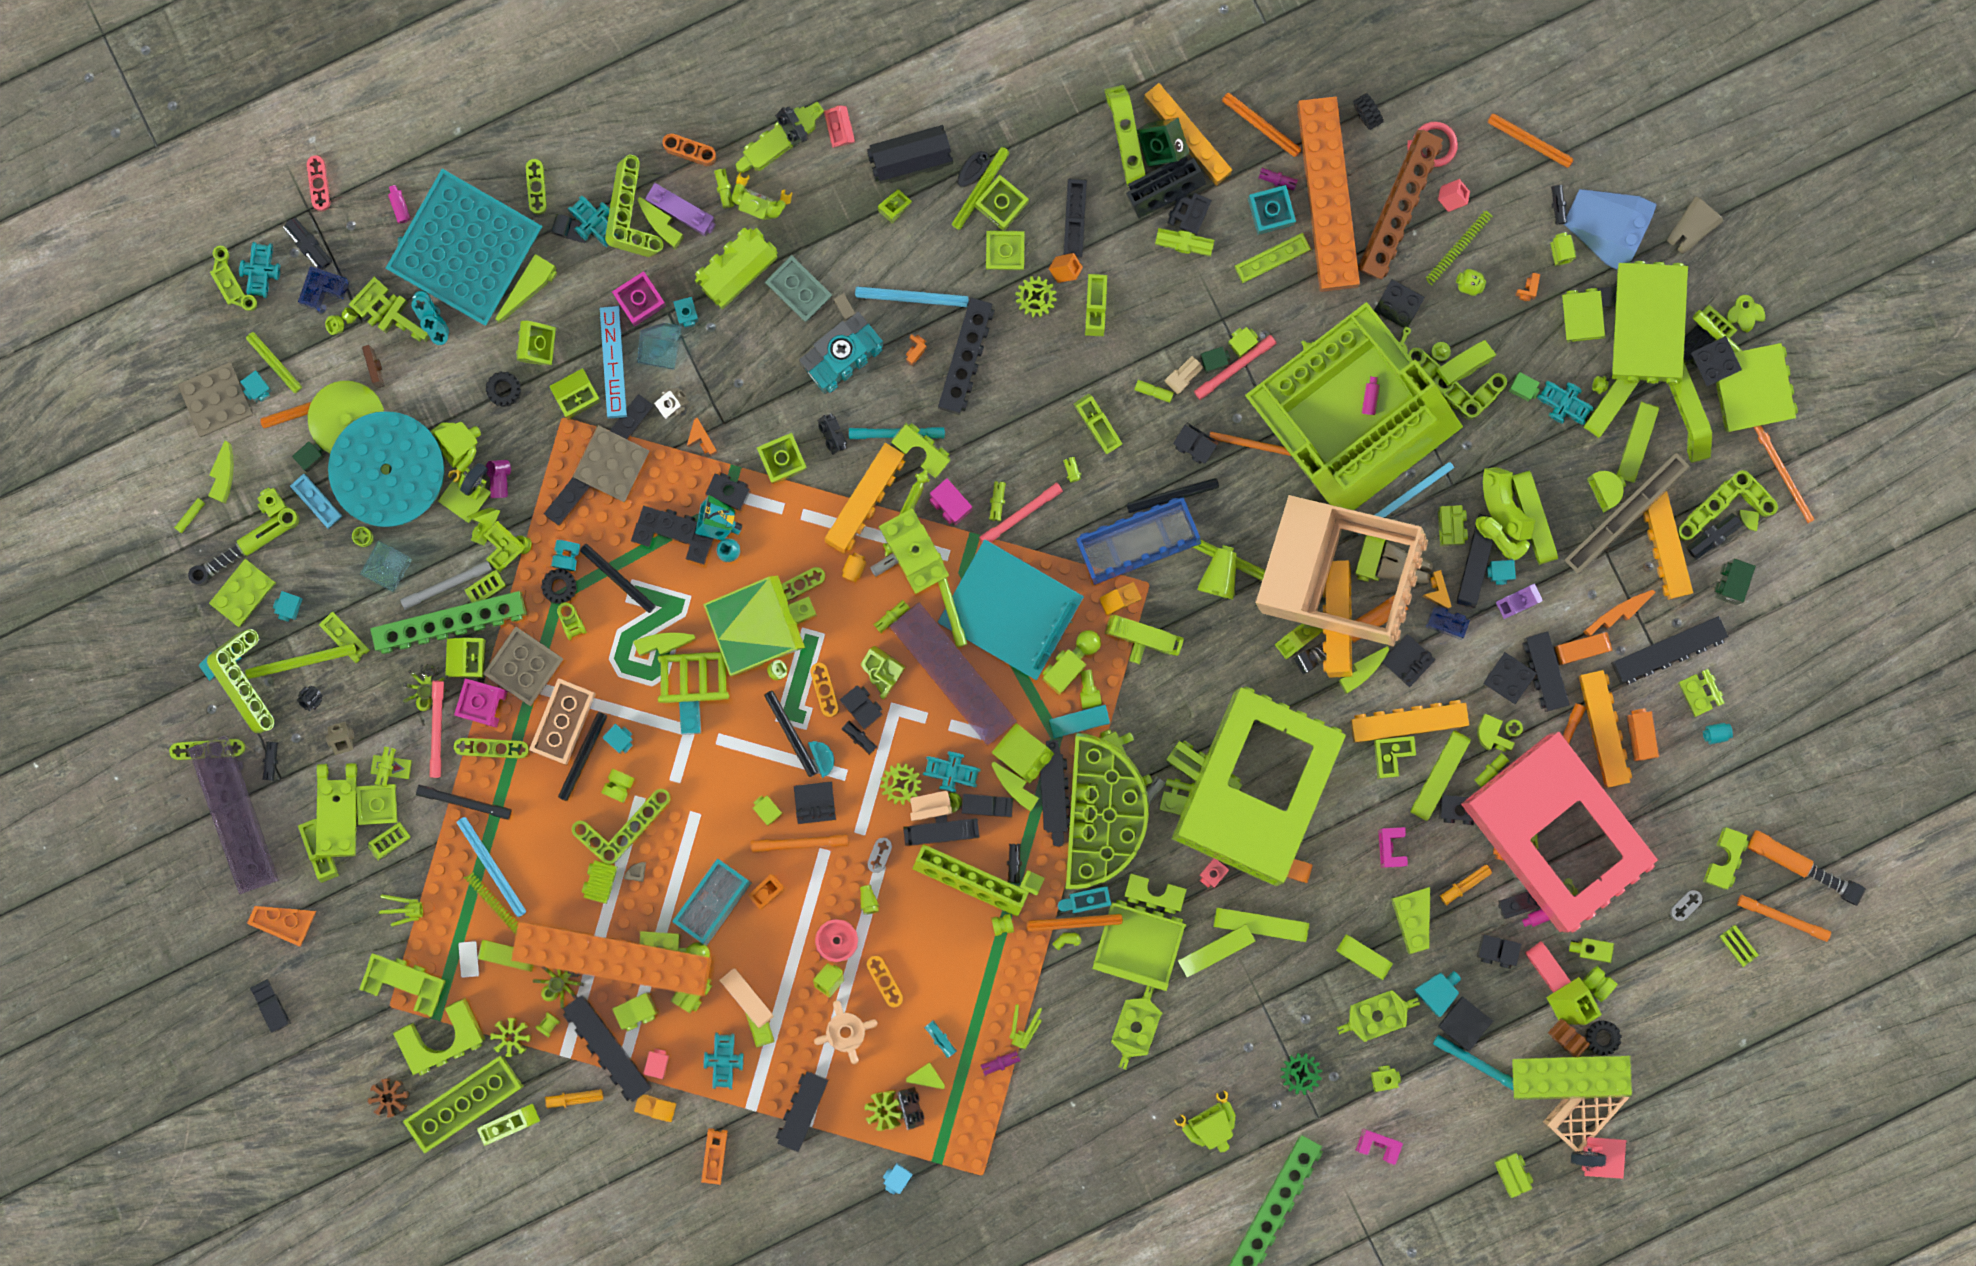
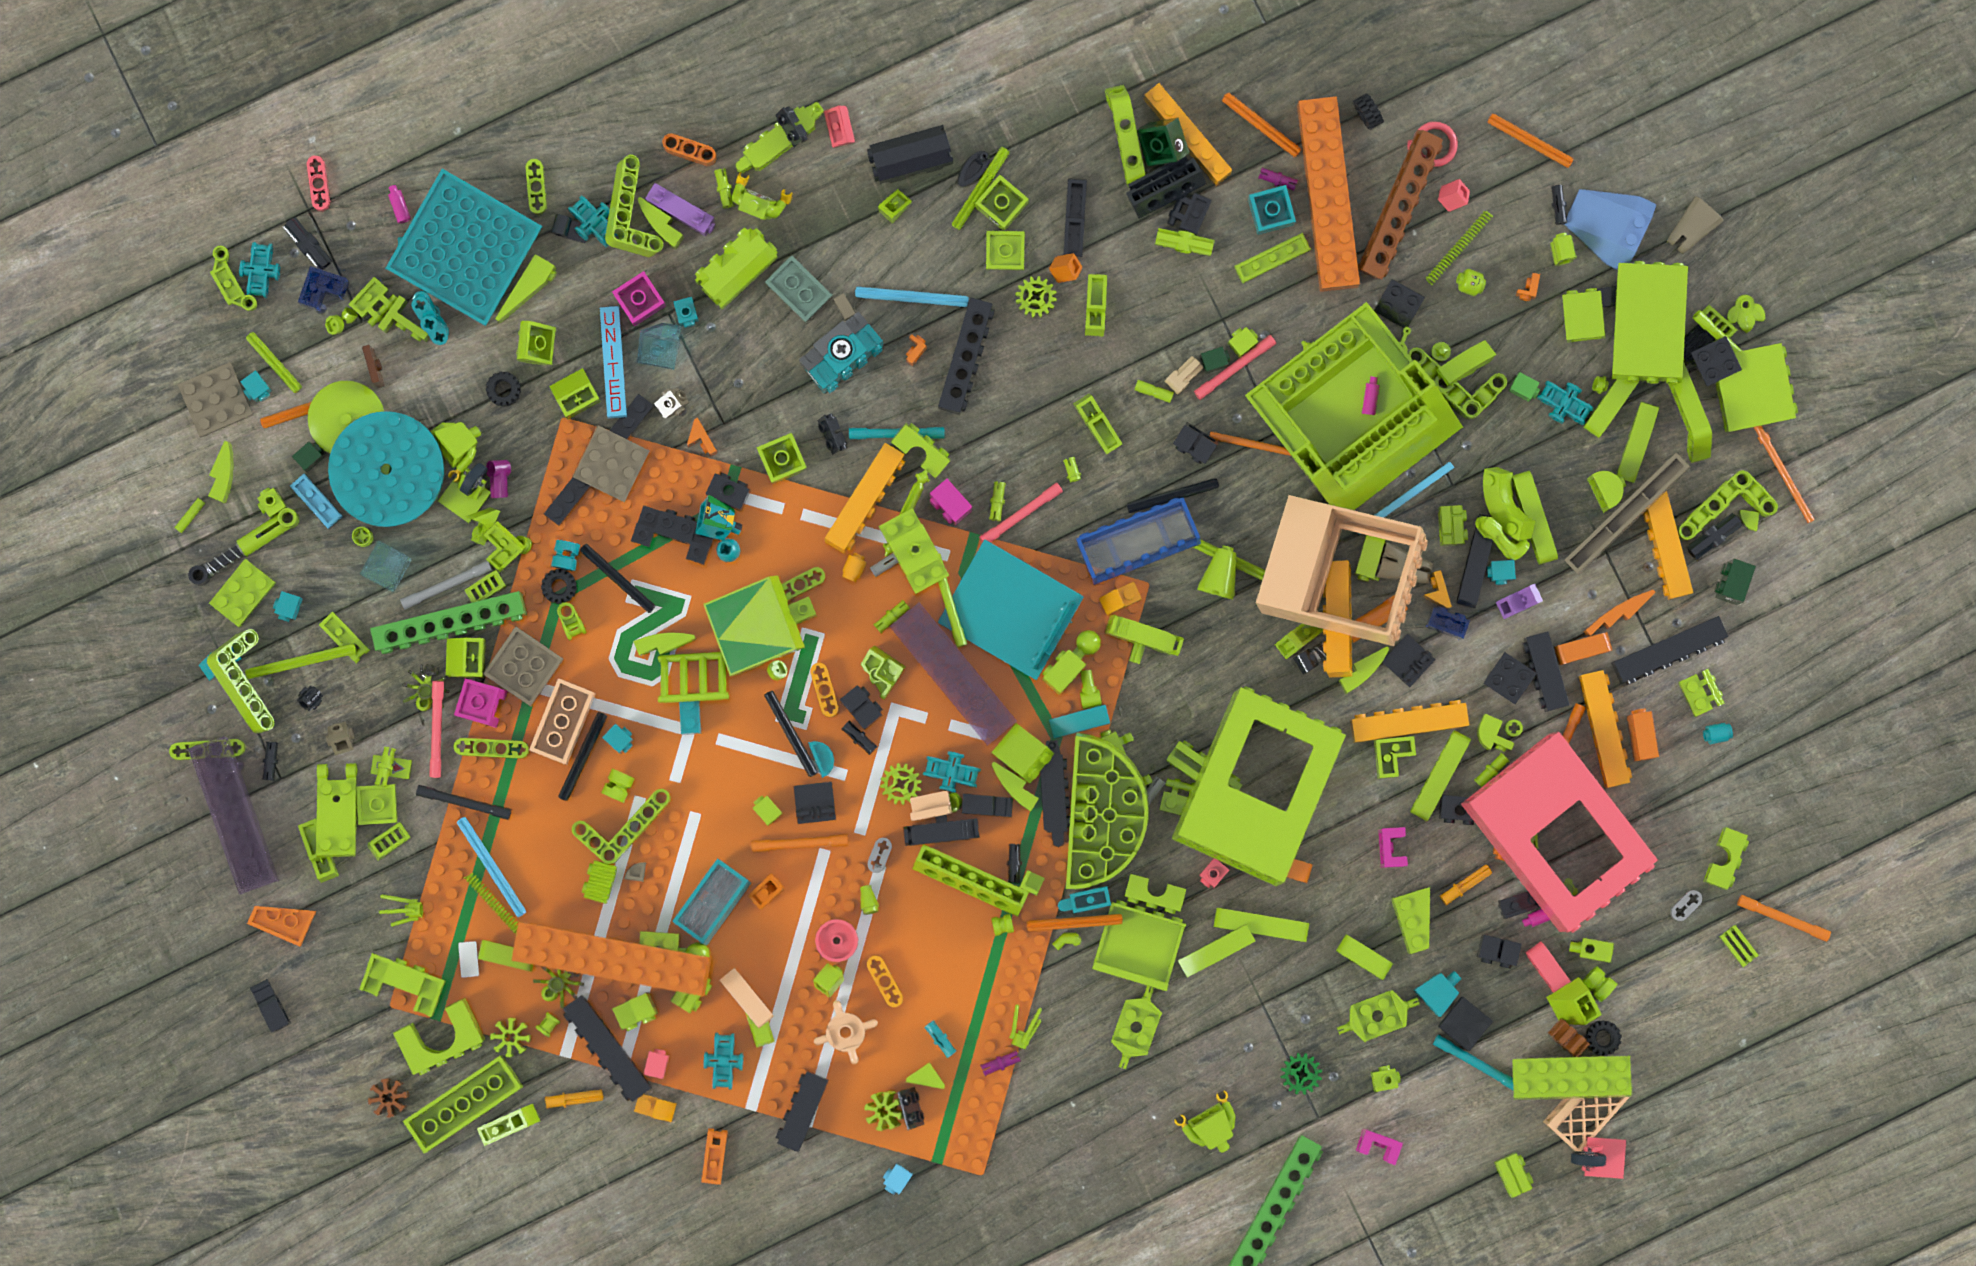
piece [1747,830,1866,906] -> none

